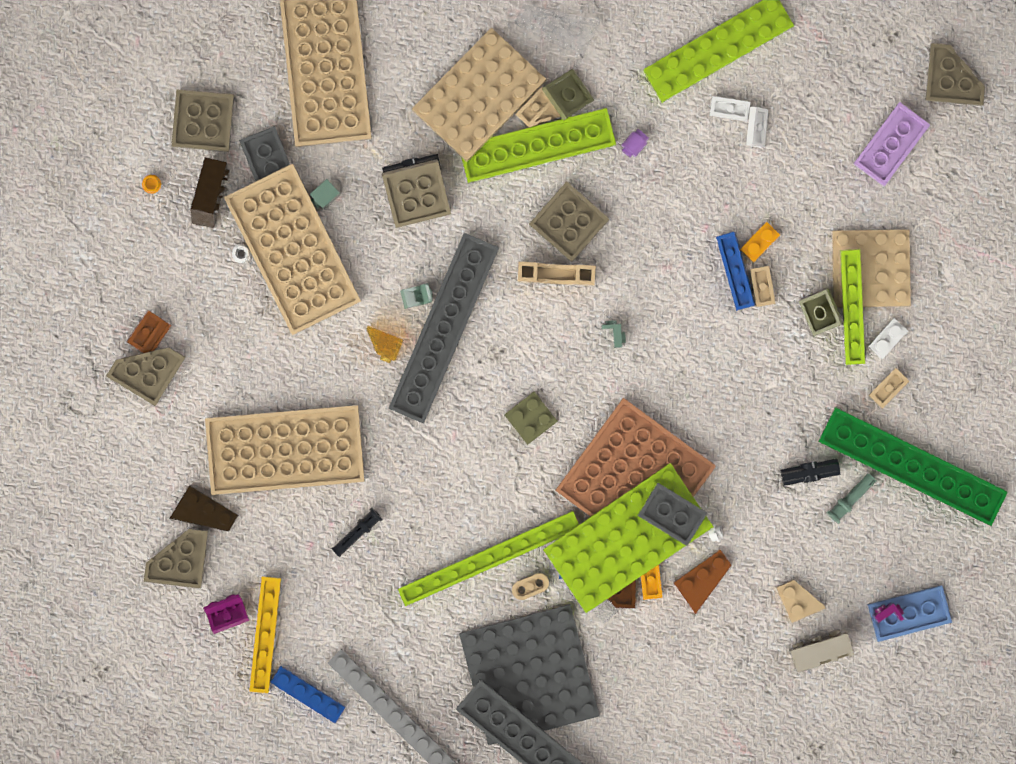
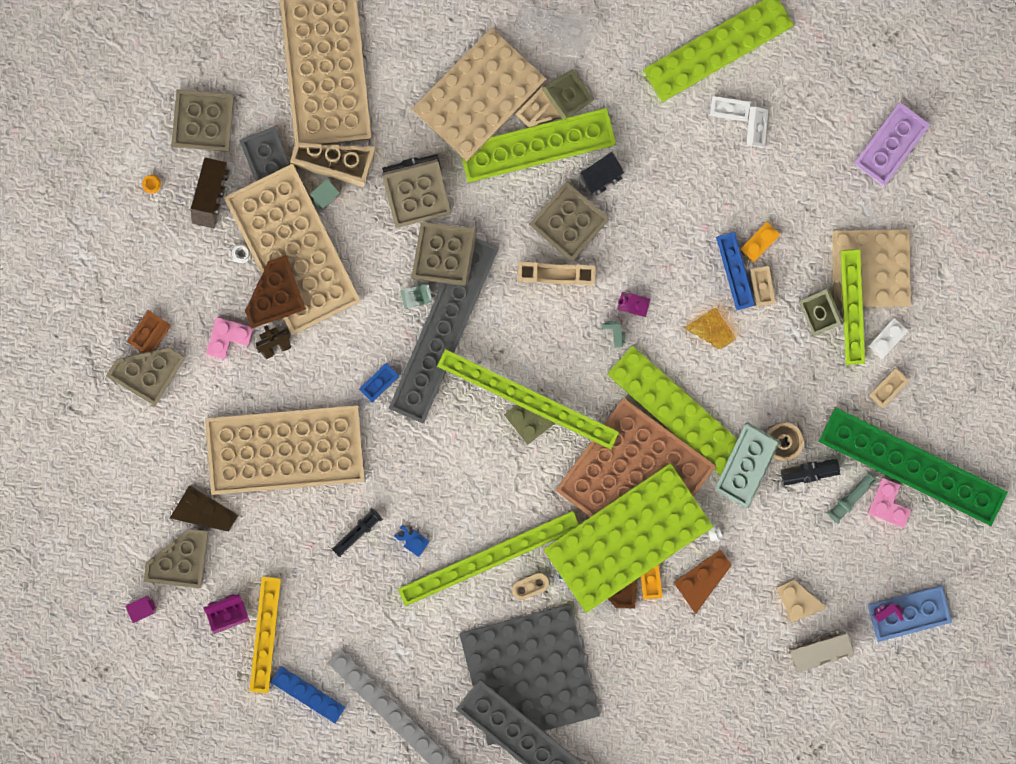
clear yellow slope [366,326,404,363] -> none
medium lavender brick [621,129,649,158] -> none
dark grey plate [637,483,707,546] -> none
dark tan plate [925,43,985,106] -> none
none -> magenta brick [125,595,157,623]
none -> bright pink plate [206,317,254,359]
none -> reddish brown plate [245,255,306,329]
none -> dark brown hips [255,325,291,359]
none -> tan wedge [290,143,375,188]
none -> blue plate [359,363,400,403]
none -> blue plate [394,526,430,557]
none -> dark tan plate [411,222,477,286]
none -> lime plate [437,349,619,449]
none -> black slope [579,152,624,196]
none -> lime plate [607,346,738,476]
none -> magenta bracket [617,292,650,317]
none -> clear yellow wing [684,307,736,350]
none -> plate [714,423,781,508]
none -> tan brick [766,423,804,461]
none -> bright pink plate [868,478,911,528]

